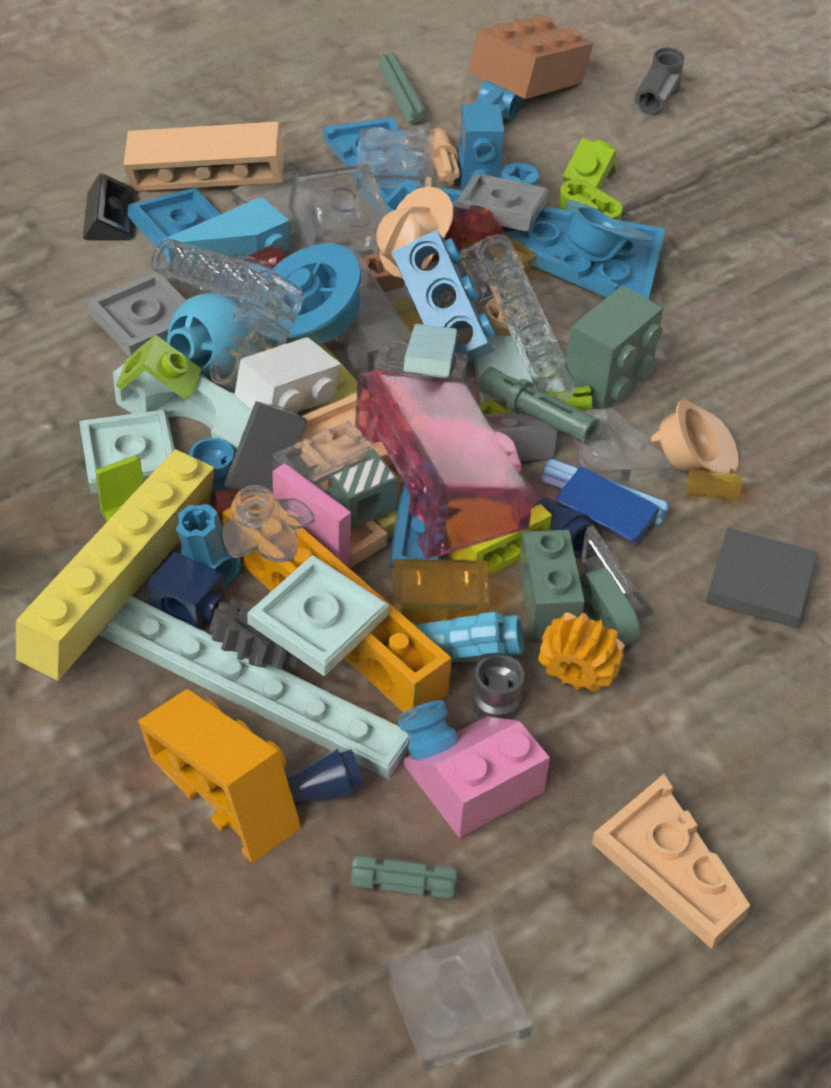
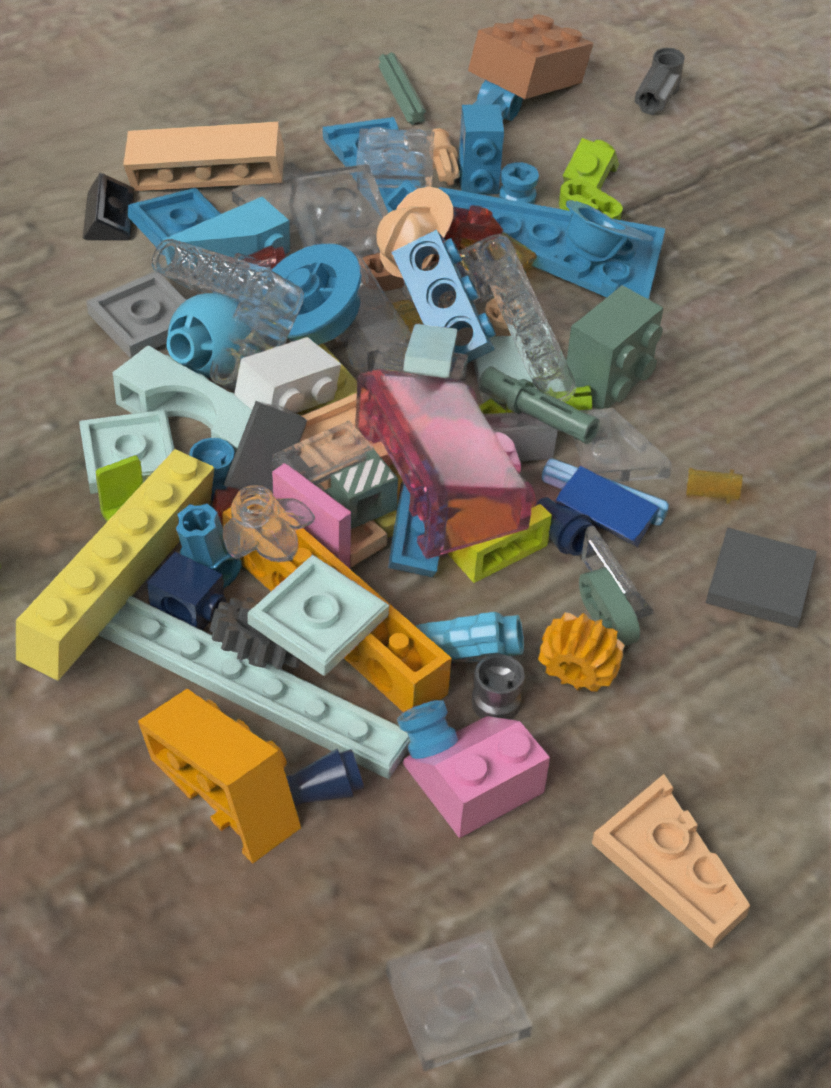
lime bracket [116,334,201,400] -> none
sand green axle [351,855,457,898] -> none
clear yellow brick [391,558,490,626] -> none
light grey tile [453,173,549,232] -> none
sand green brick [518,530,585,641] -> none
light nougat piece [650,399,739,476] -> none

